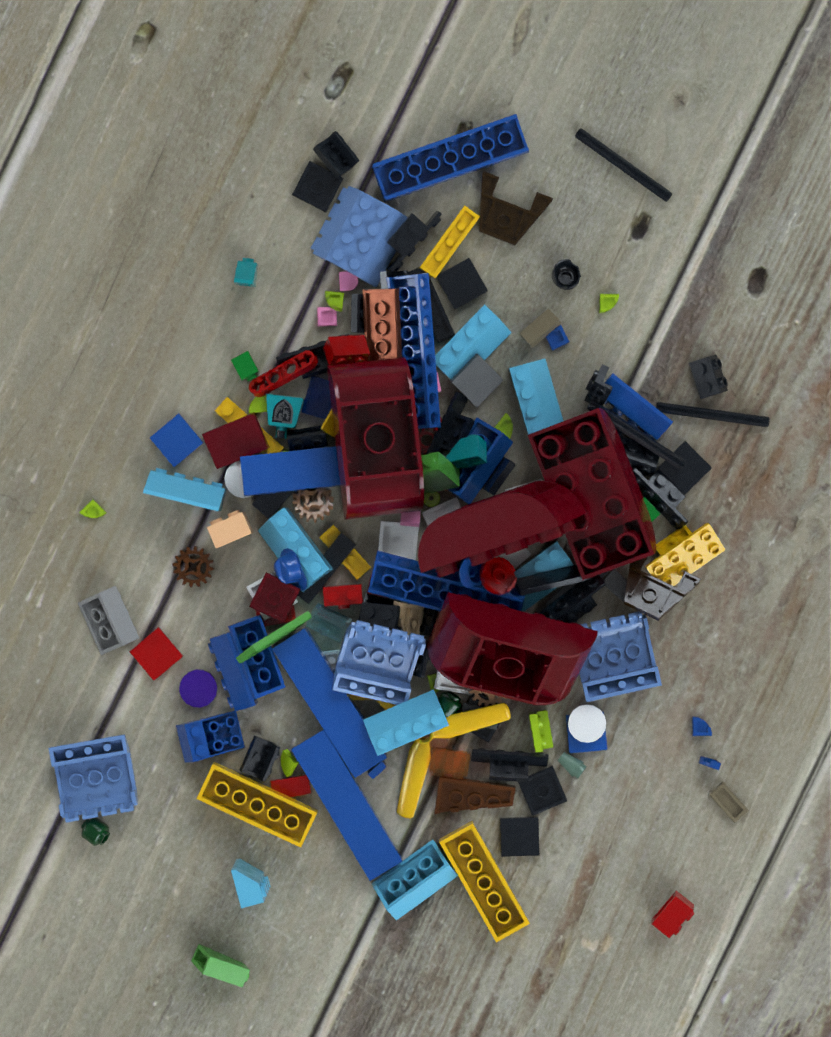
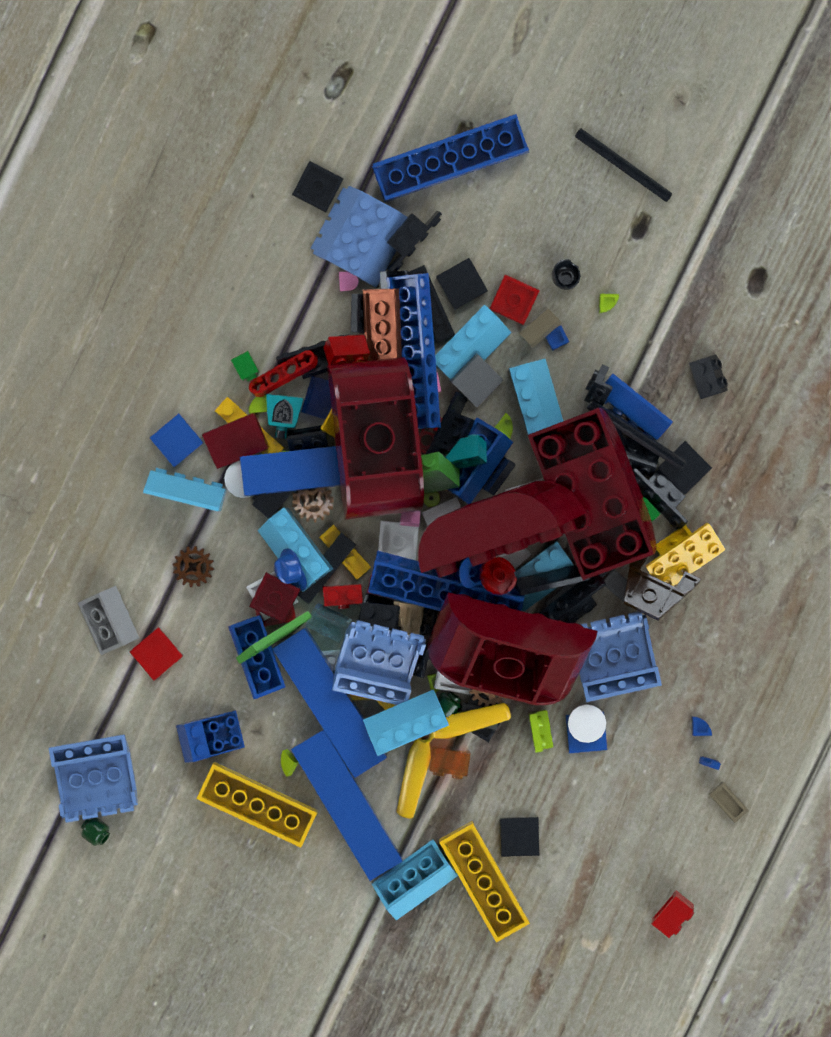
lime tile [79,499,107,518] -> none
dark purple tile [179,669,218,708] -> none
bright green slope [191,944,250,987] -> none
light nougat brick [207,510,254,549] -> none
blue slope [208,631,258,711] -> none
medium azure slope [231,859,271,908] -> none
teal slope [234,258,258,287] -> none
black bracket [239,735,280,782] -> none
red tile [270,774,312,797] -> none
black bracket [313,131,359,179] -> none
bright pink tile [317,307,337,327] -> none
lime tile [325,291,344,312] -> none
blue tile [368,761,386,779] -> none
yellow plate [420,205,480,279] -> none
reddish brown wing [434,775,516,814] -> none
black bracket [471,748,549,782] -> none
dark brown wing [479,171,553,246] -> none
black tile [518,765,567,816] -> none
sand green cone [558,752,587,779] -> none
black axle [656,402,770,427] -> none
none -> red tile [489,275,540,326]

